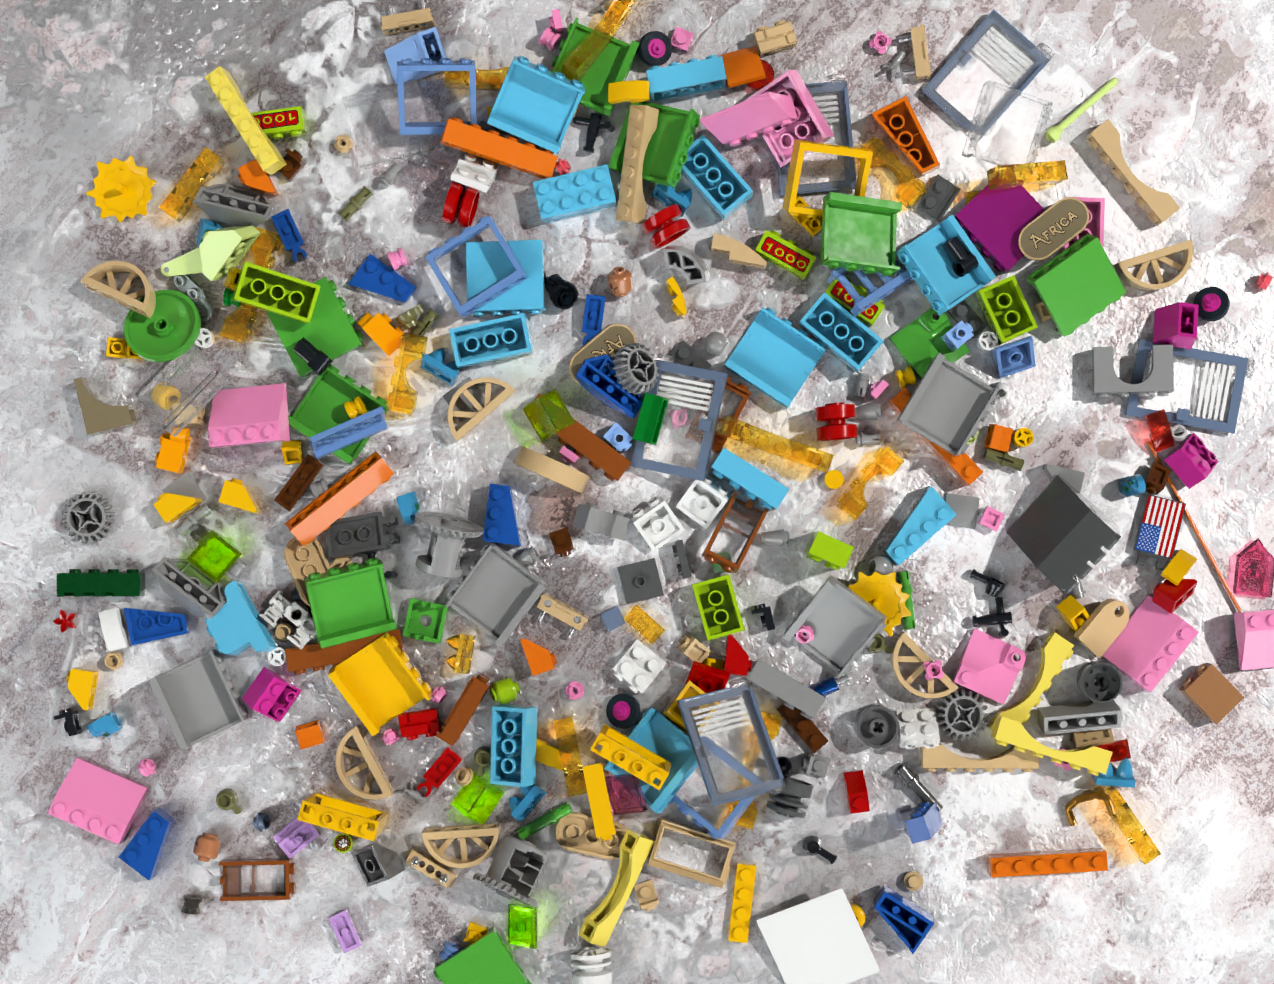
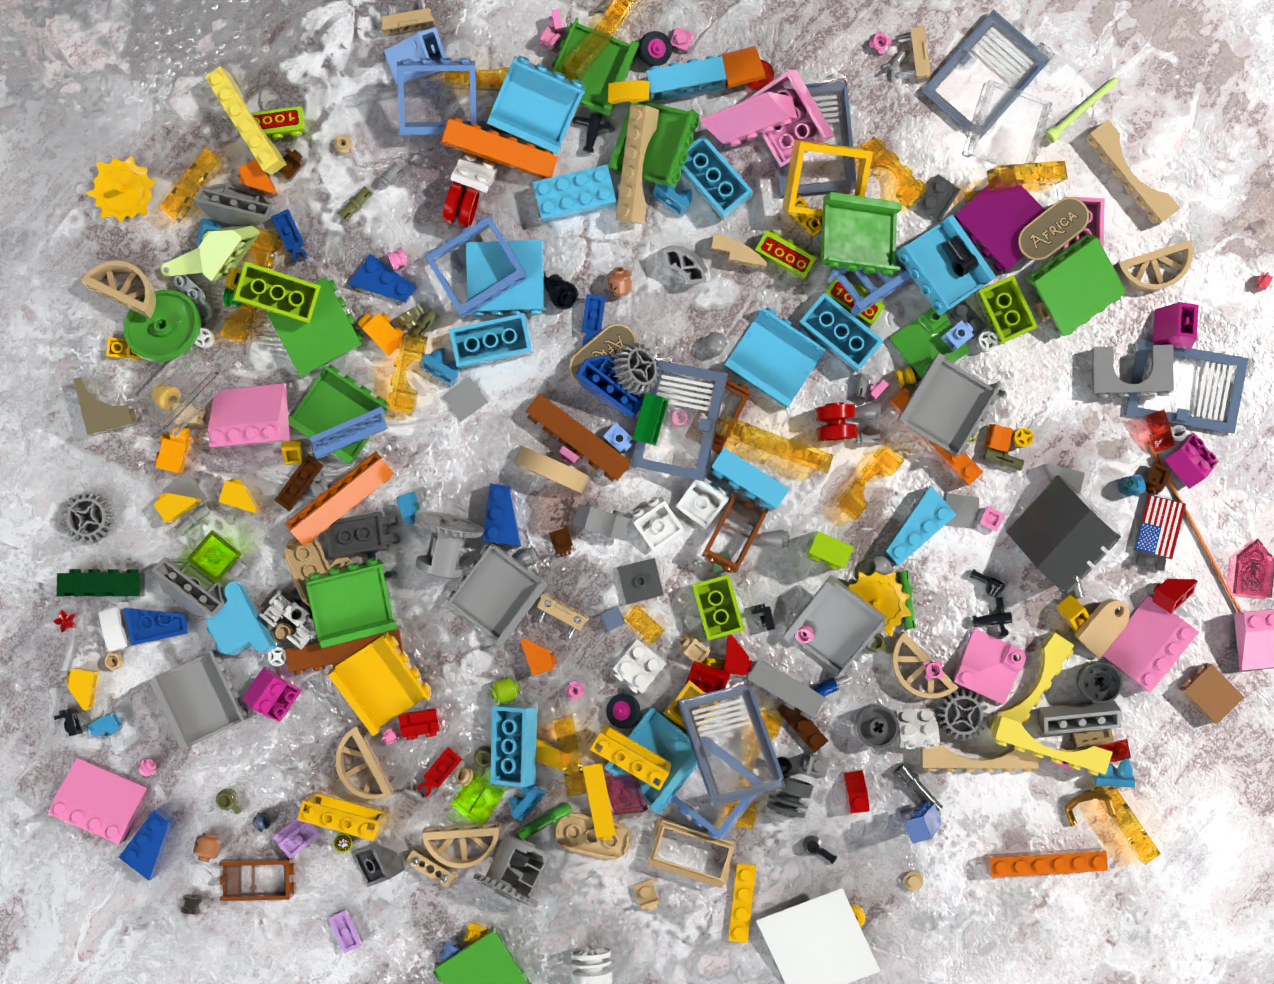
clear smoke wheel [190,523,214,547] -> none
black piece [293,337,333,375] -> none
orange piece [295,720,326,749] -> none
yellow wheel [344,396,367,419] -> none
bright green piece [402,598,448,643] -> none
bright pink plate [431,686,448,704] -> none
dark orange door [436,673,492,746] -> none
clear yellow tile [446,634,476,674] -> none
tan window [448,377,515,441] -> none
clear neon green slope [508,904,538,949] -> none
clear neon green slope [523,389,575,442] -> none
coral plate [555,158,571,175] -> none
light yellow arch [578,829,655,947] -> none
red wheel [641,204,691,249] -> none
yellow slope [665,276,687,318] -> none
dark grey plate [670,340,712,380] -> none
dark grey plate [672,540,692,579] -> none
tan brick [753,20,797,58] -> none
yellow tile [824,470,844,489] -> none
orange wedge [871,96,940,176] -> none
blue wedge [874,885,934,954] -> none
medium blue slope [990,336,1036,378] -> none
yellow slope [1161,549,1198,586] -> none
black wheel [1193,287,1230,322] -> none

